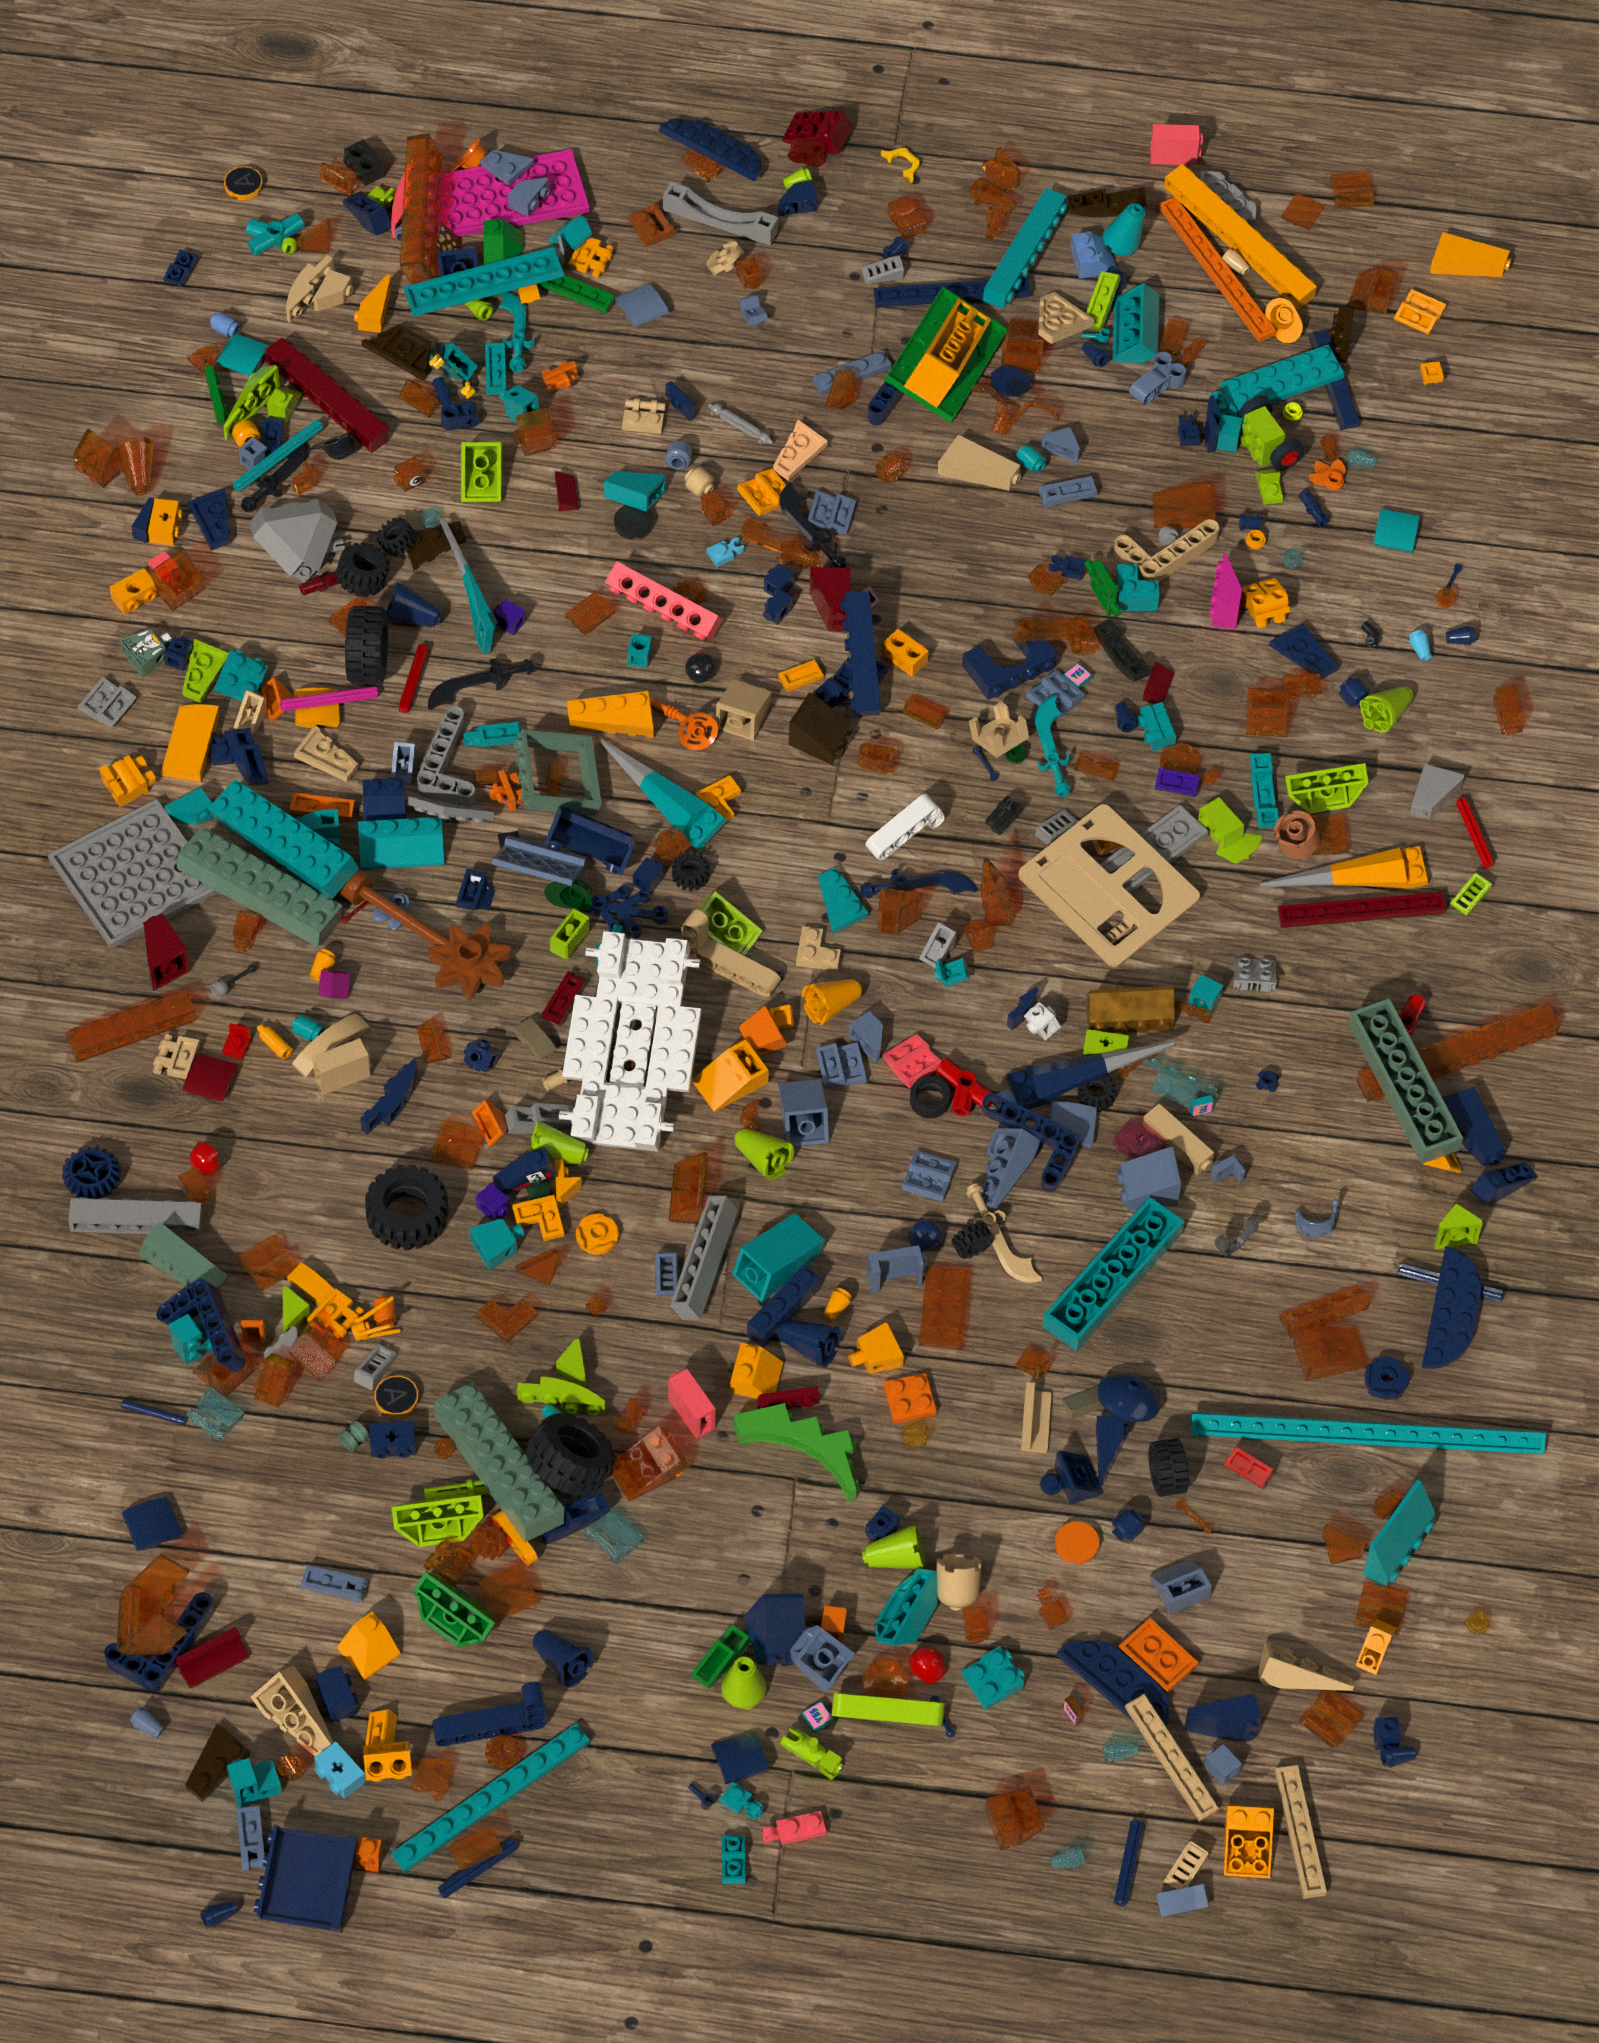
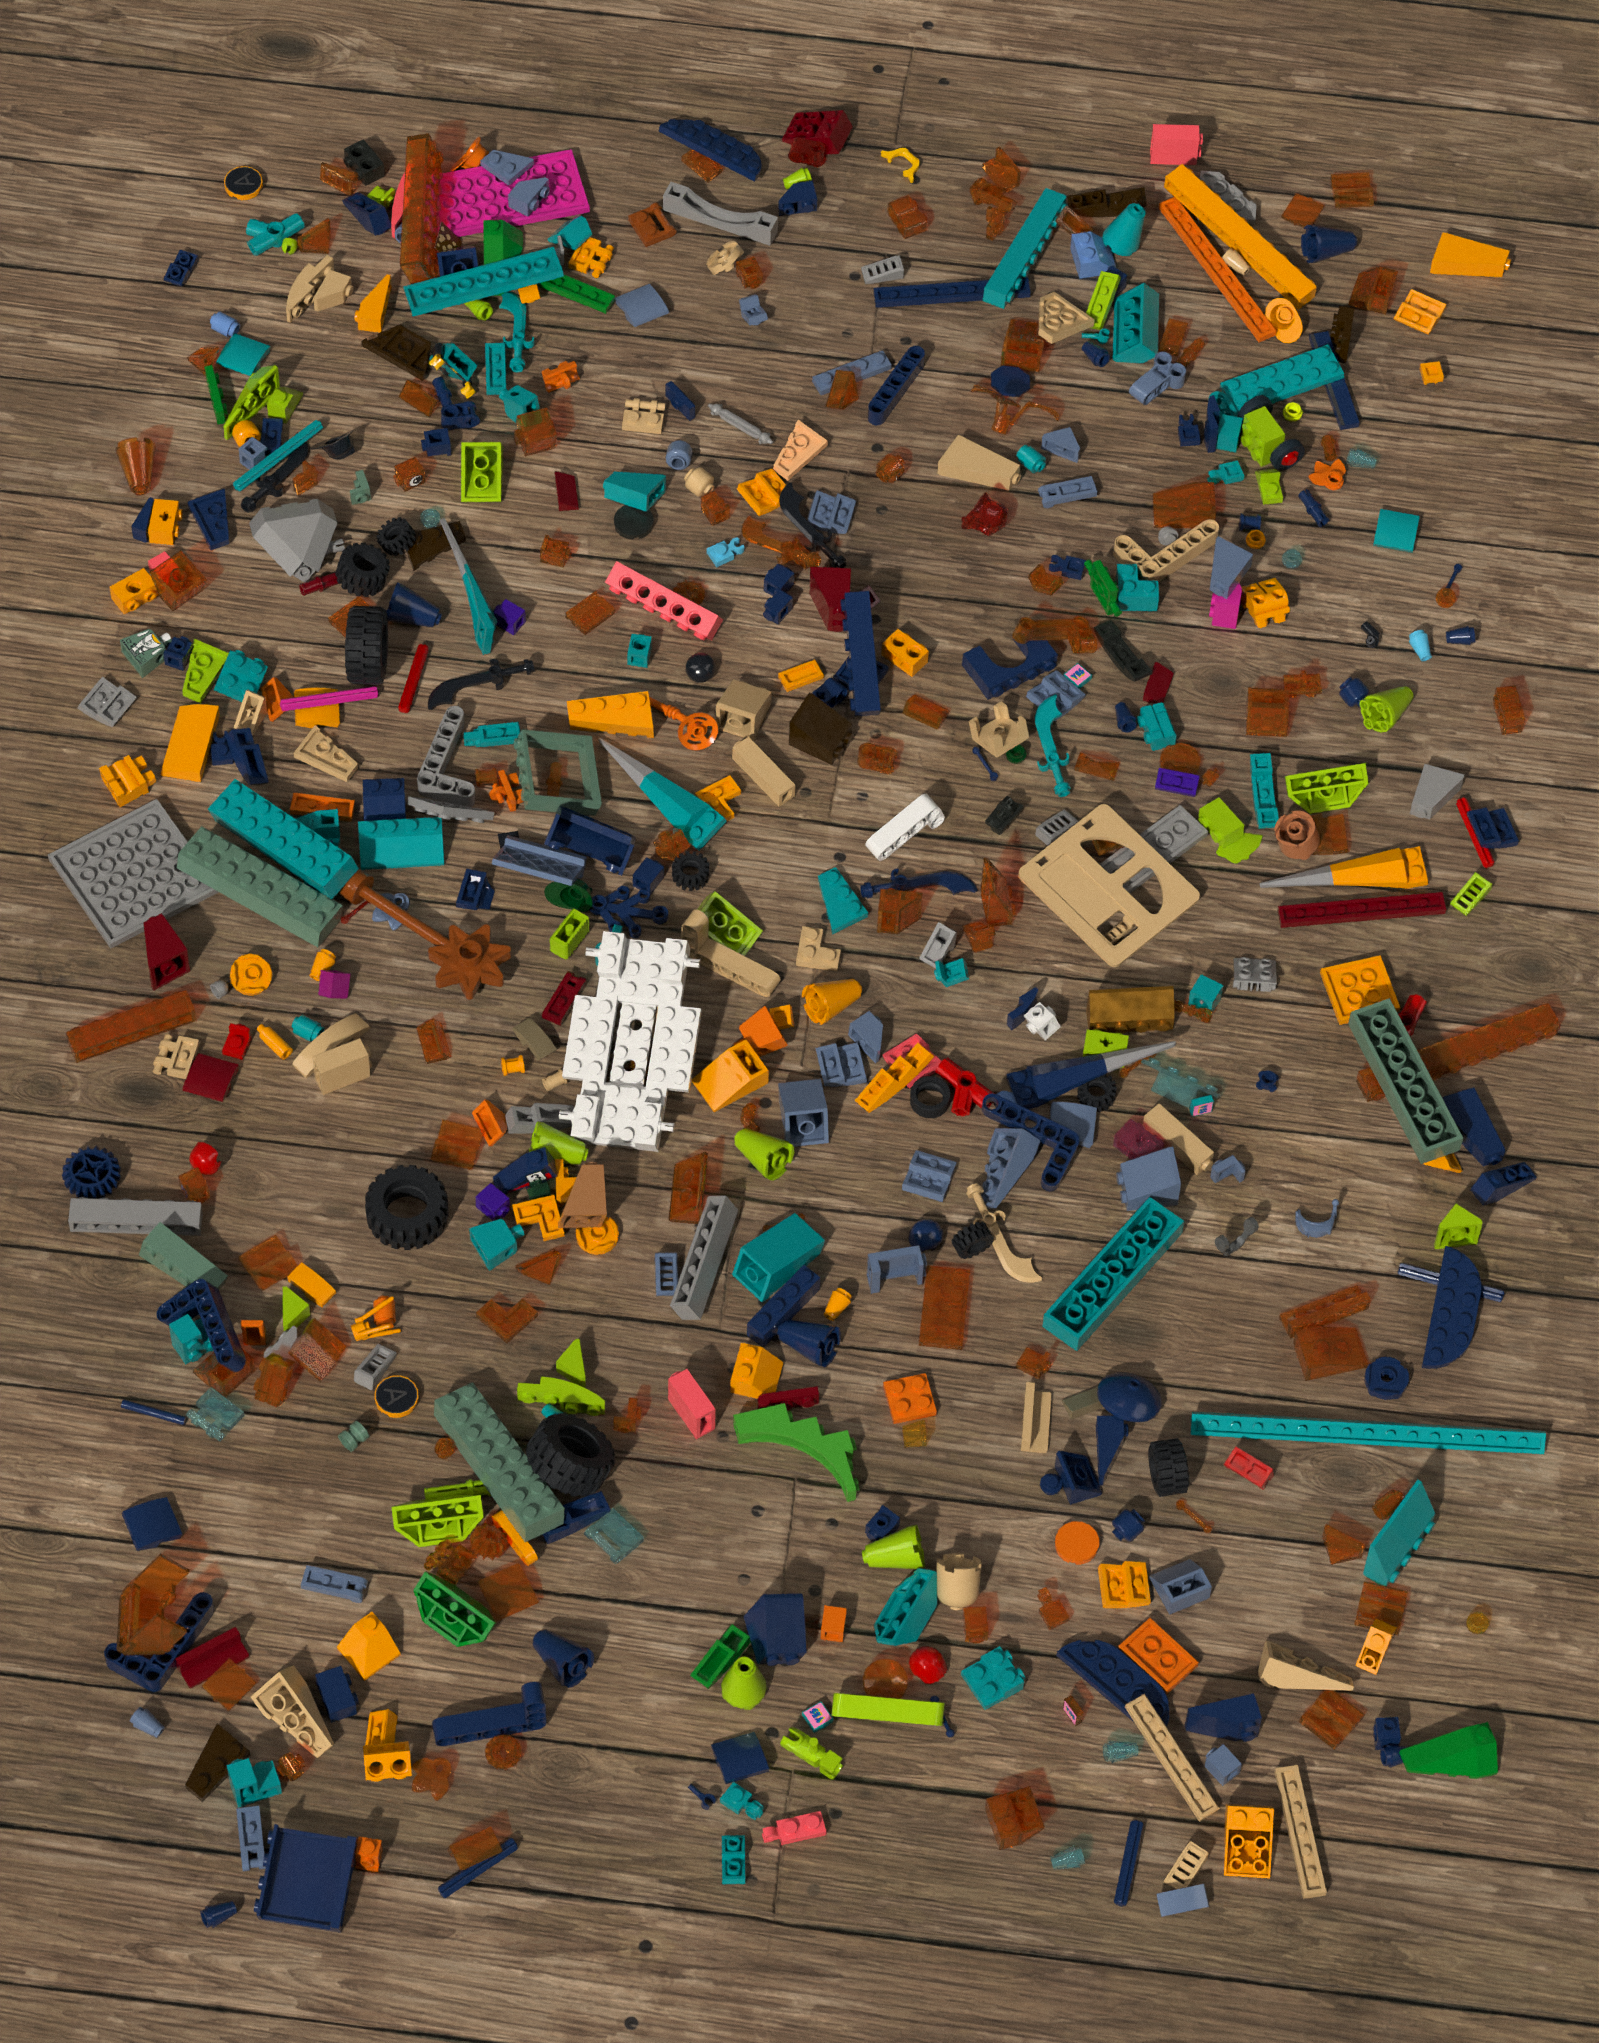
clear orange slope [73,428,120,488] -> none
teal slope [165,787,213,825] -> none
clear orange piece [233,910,261,952] -> none
dark red brick [264,337,389,453] -> none
light orange plate [307,1289,364,1343] -> none
medium azure brick [314,1741,366,1799] -> none
dark blue slope [360,1060,417,1135] -> none
dark blue brick [370,1421,416,1459] -> none
sand blue slope [391,741,416,784] -> none
teal plate [391,1724,590,1874] -> none
dark blue brick [463,1039,500,1072] -> none
clear orange plate [585,1297,607,1315] -> none
clear orange slope [610,1426,691,1501] -> none
sand blue slope [790,1625,855,1693] -> none
light orange torso [848,1322,904,1373] -> none
dark blue bush [883,236,908,258] -> none
piece [884,287,1008,423] -> none
dark blue wing [1269,624,1338,680] -> none
none -> clear orange piece [201,1658,257,1712]
none -> light orange tile [229,954,272,996]
none -> sand green bracket [349,470,371,505]
none -> dark blue brick [421,428,451,457]
none -> light orange bush [501,1055,525,1076]
none -> clear orange brick [540,535,572,568]
none -> medium nougat slope [558,1162,607,1228]
none -> tan brick [732,737,795,807]
none -> light orange slope [855,1043,934,1113]
none -> clear red piece [961,492,1008,536]
none -> clear orange slope [1055,205,1094,236]
none -> light orange slope [1098,1561,1151,1608]
none -> teal plate [1207,460,1245,486]
none -> sand blue slope [1210,536,1253,599]
none -> dark blue cone [1301,224,1357,263]
none -> light orange plate [1320,955,1400,1025]
none -> green wedge [1399,1722,1498,1779]
none -> dark blue slope [1467,807,1519,848]

